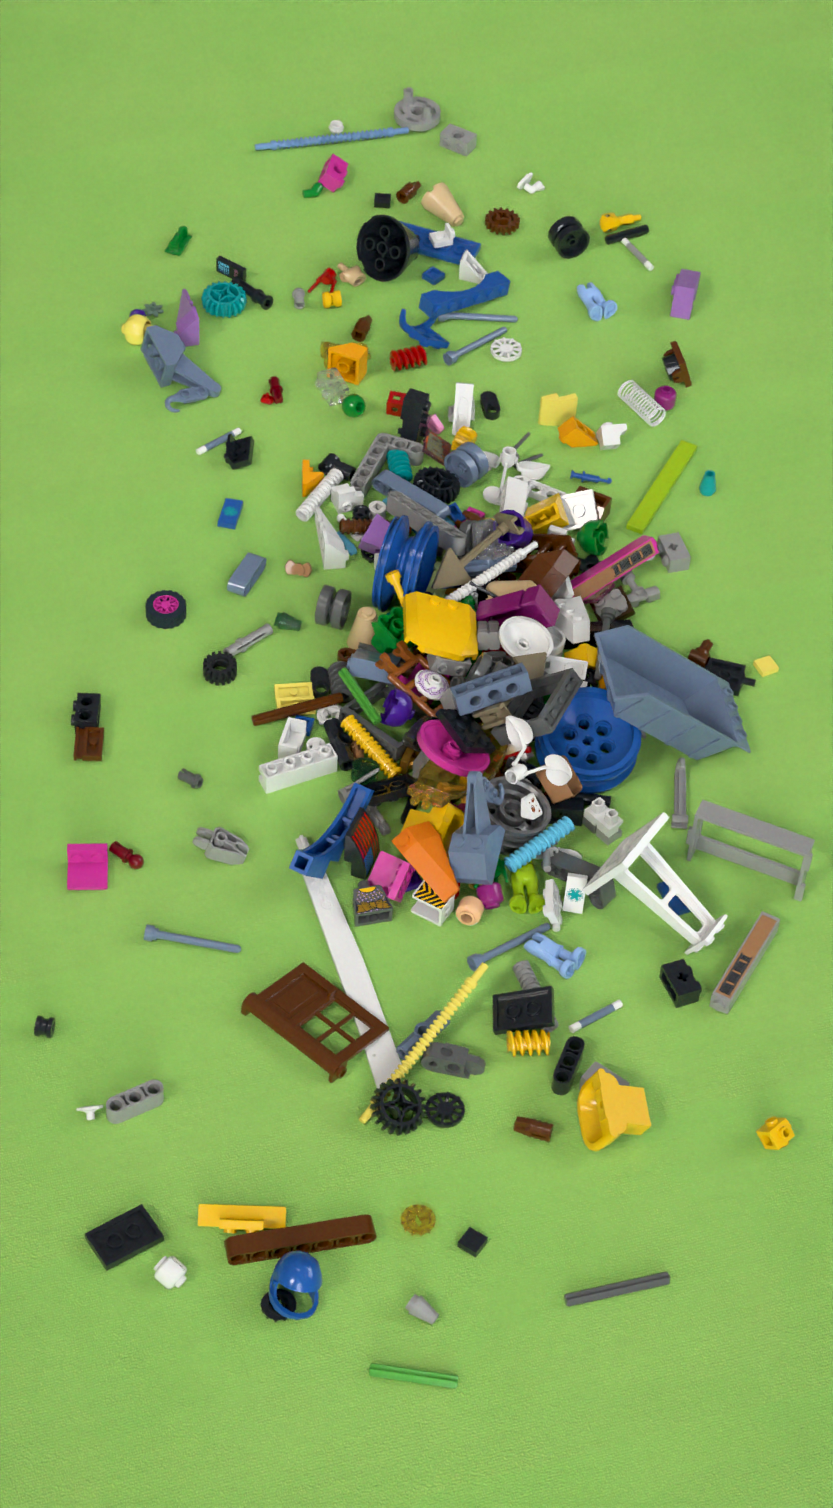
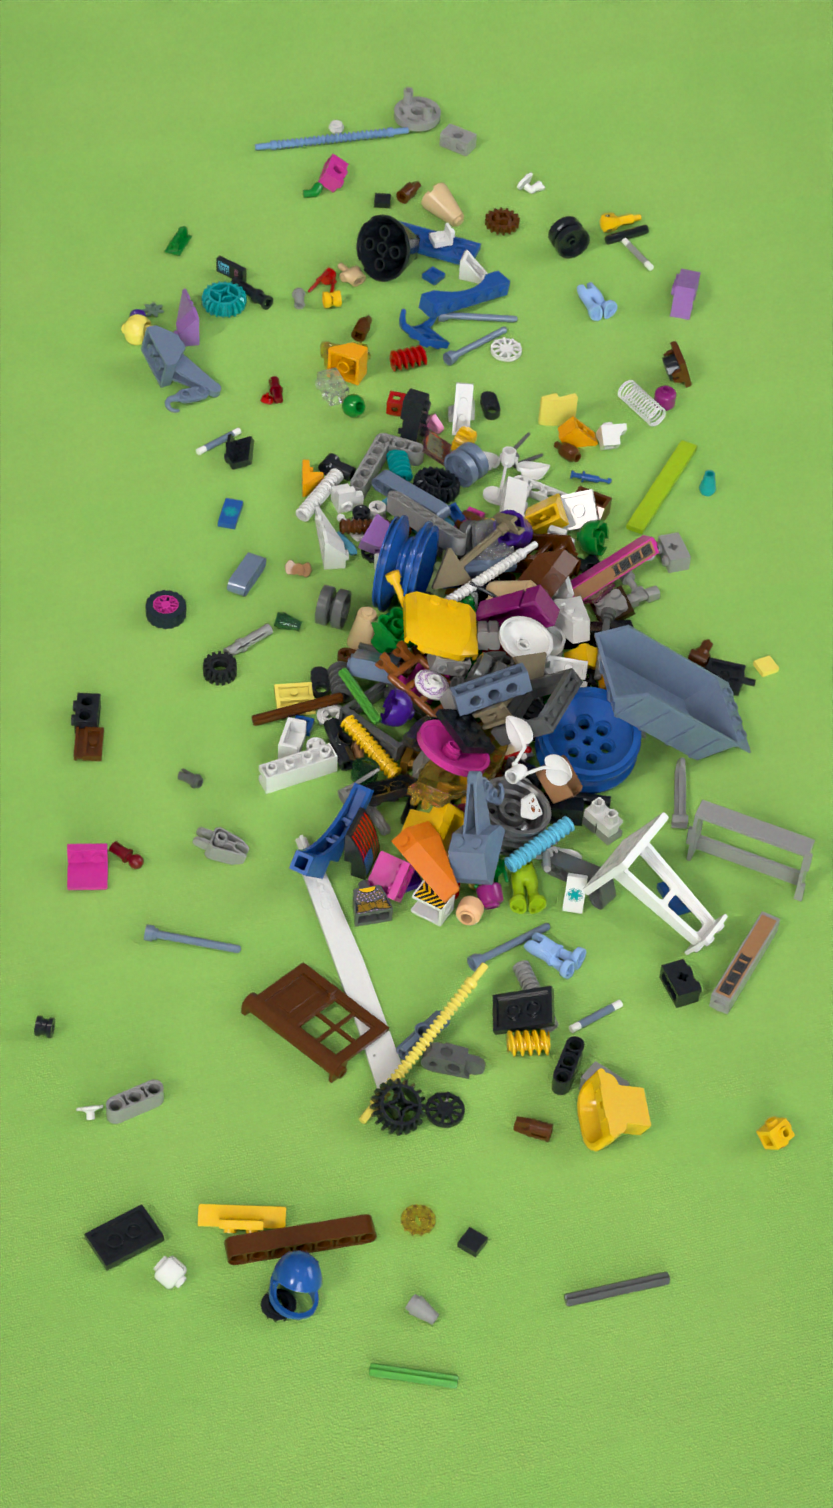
white plate [543,879,563,932] -> none
none -> reddish brown plant [554,441,581,462]

